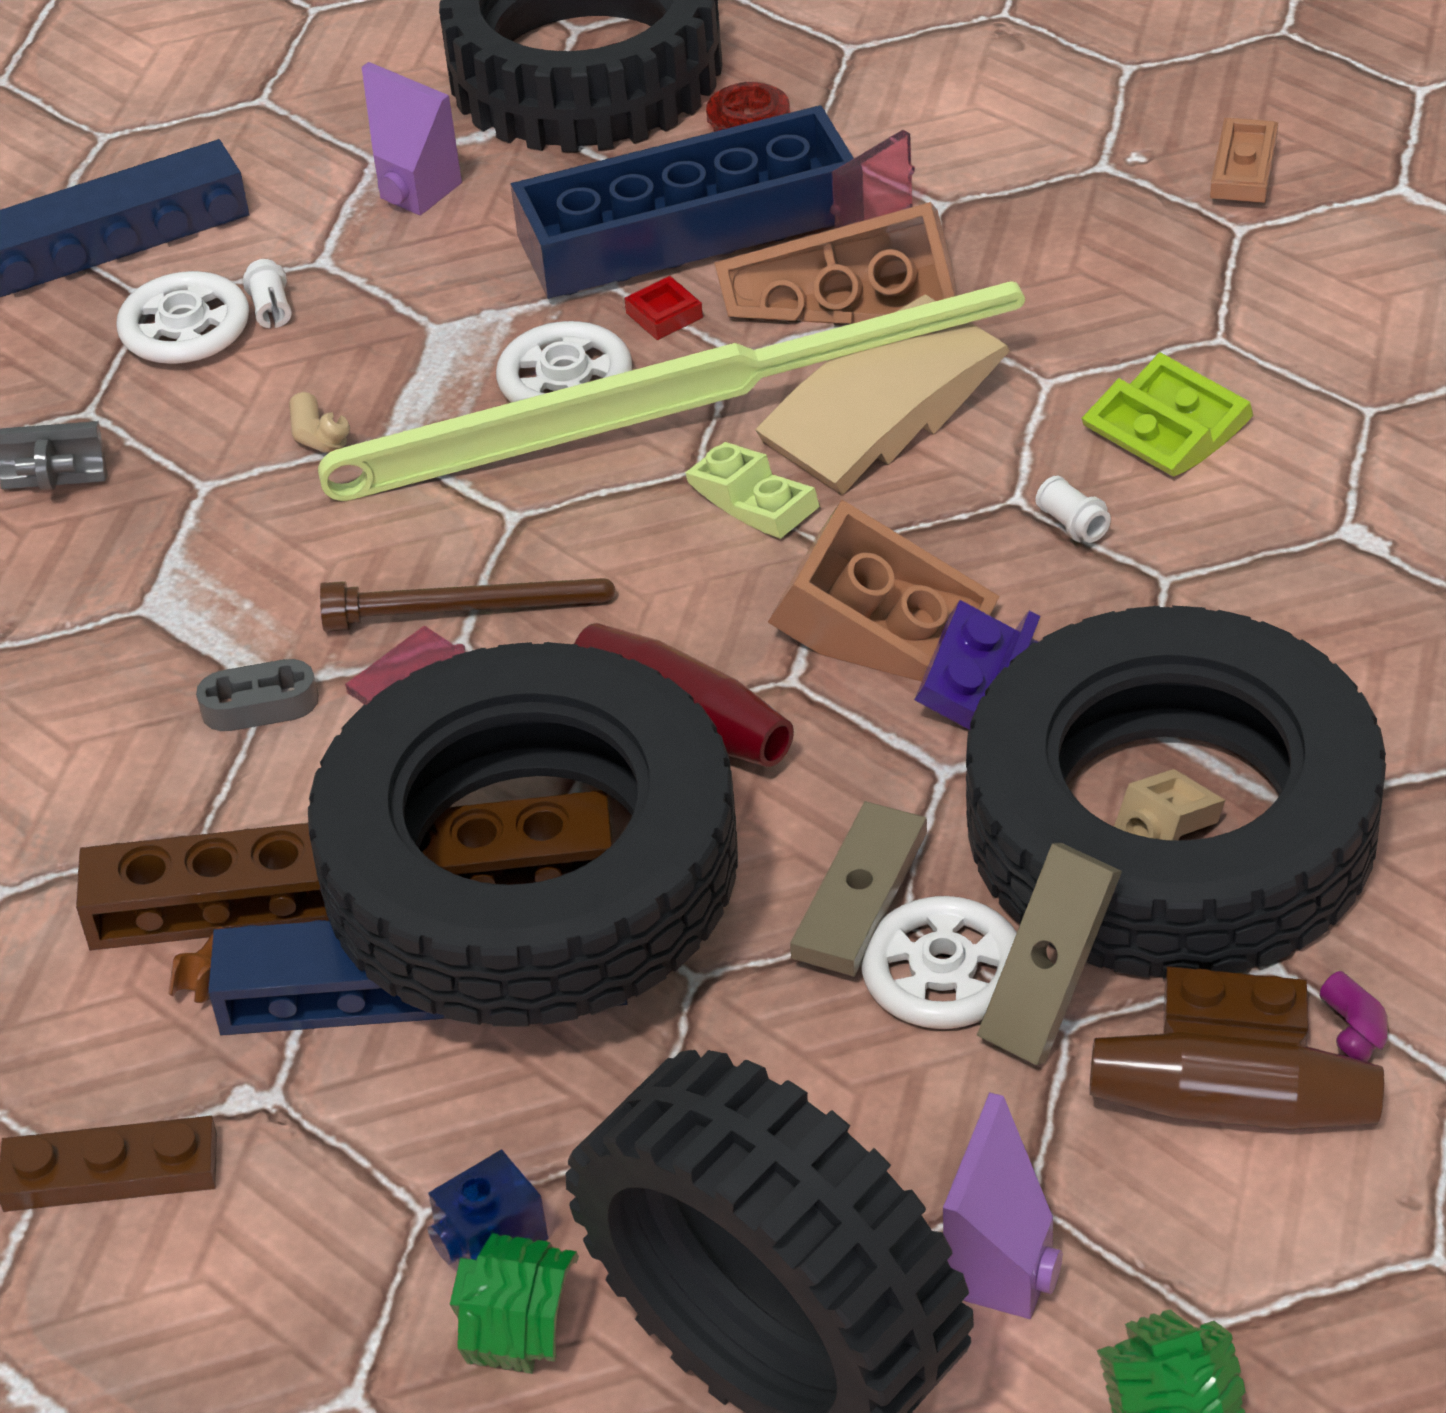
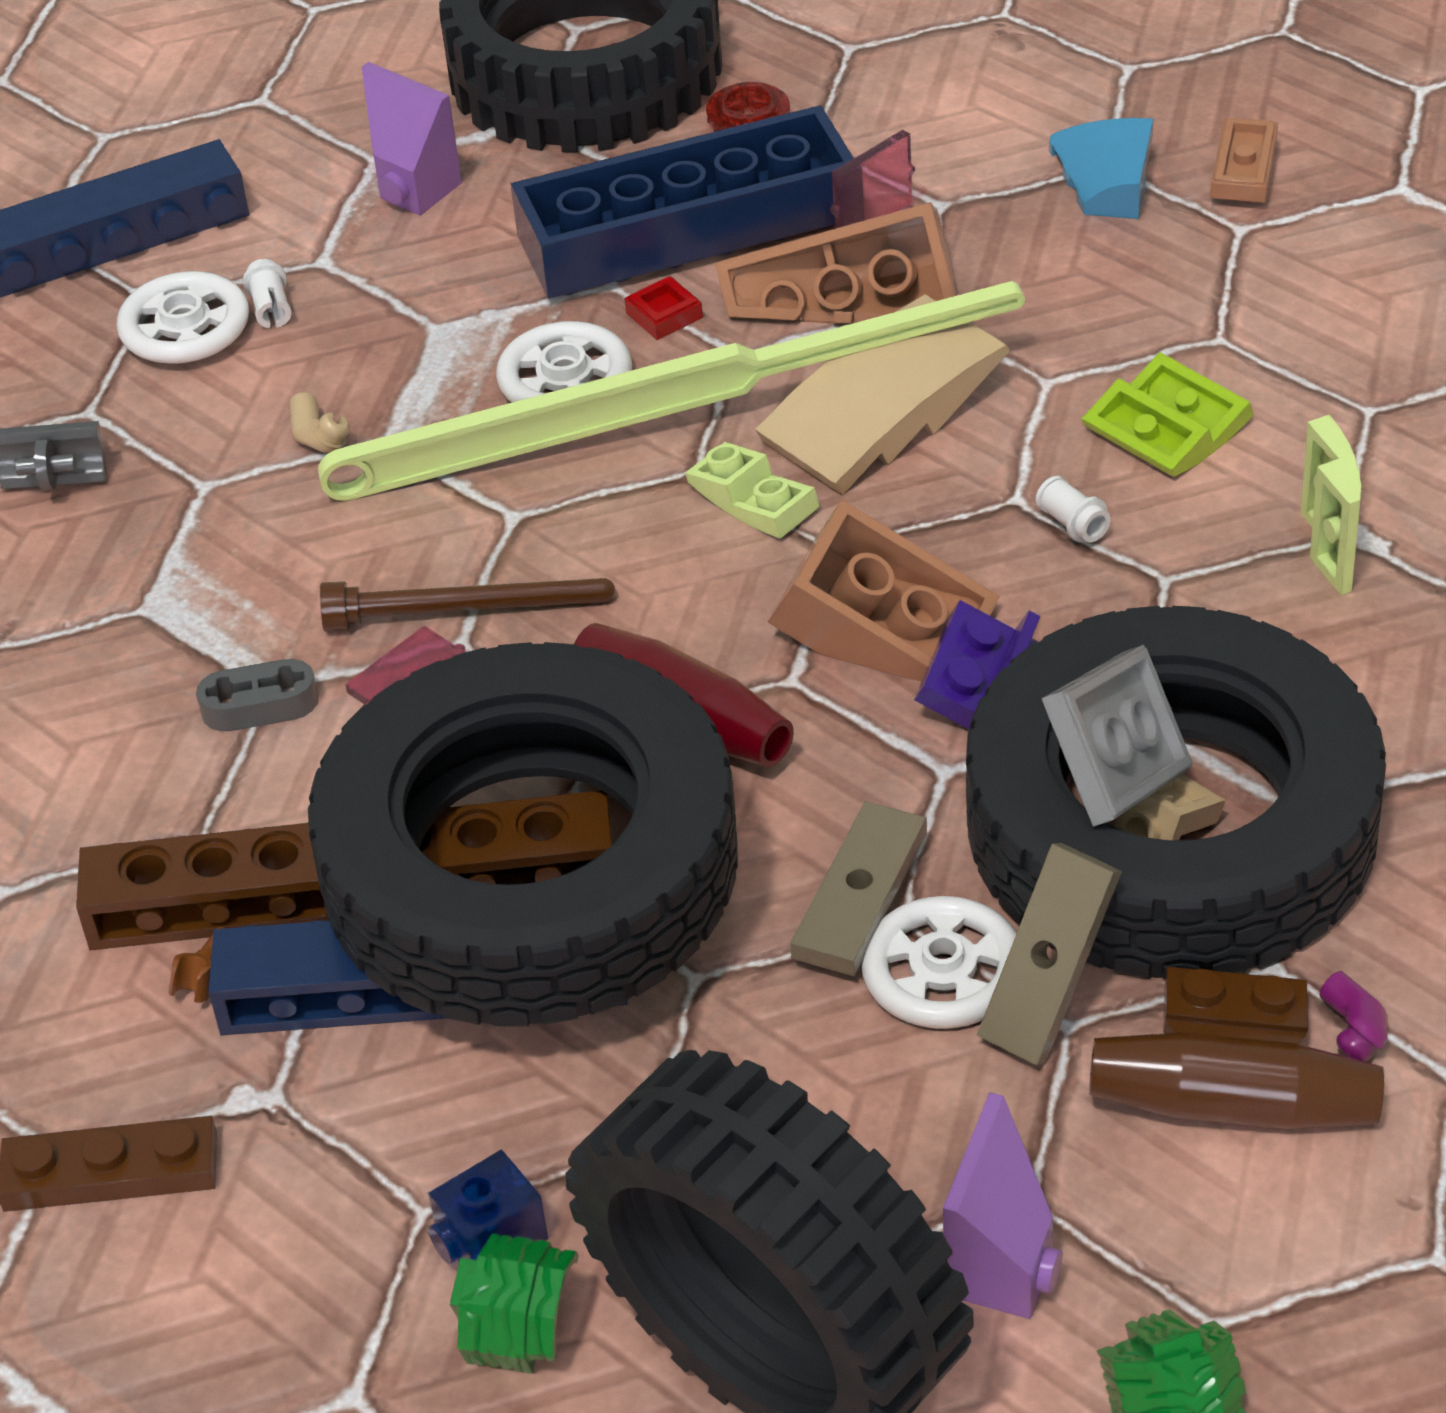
none -> light grey tile [1041,644,1193,826]
none -> dark azure slope [1049,118,1154,219]
none -> yellowish green slope [1300,415,1361,595]

